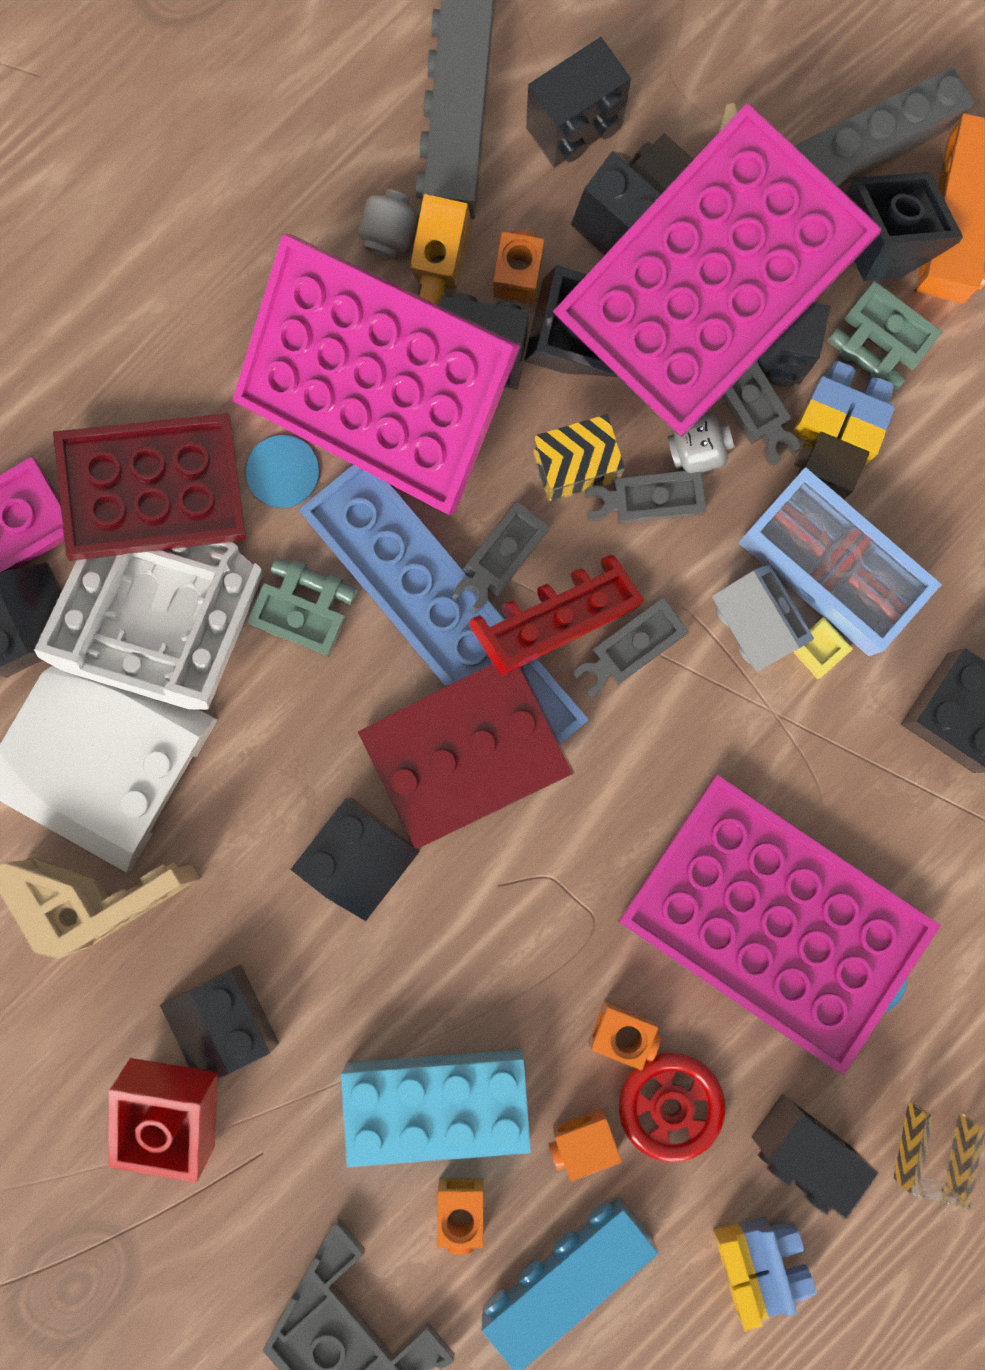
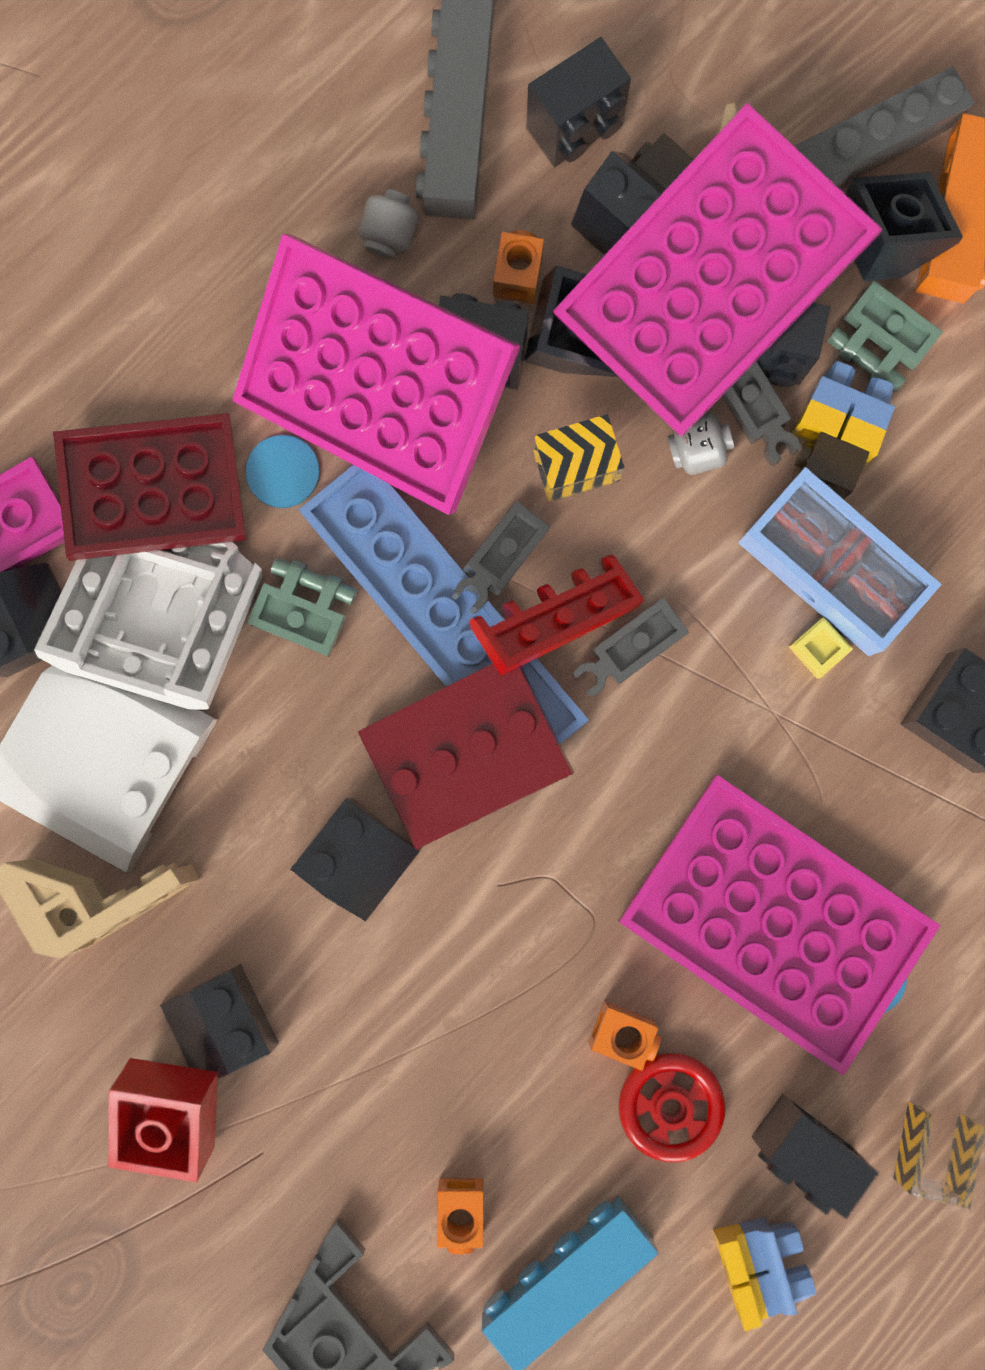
medium azure brick [341,1049,531,1167] -> none
light orange torso [410,194,472,306] -> none
orange brick [548,1108,622,1182] -> none
dark grey plate [585,471,706,524] -> none
light grey brick [711,563,814,672] -> none

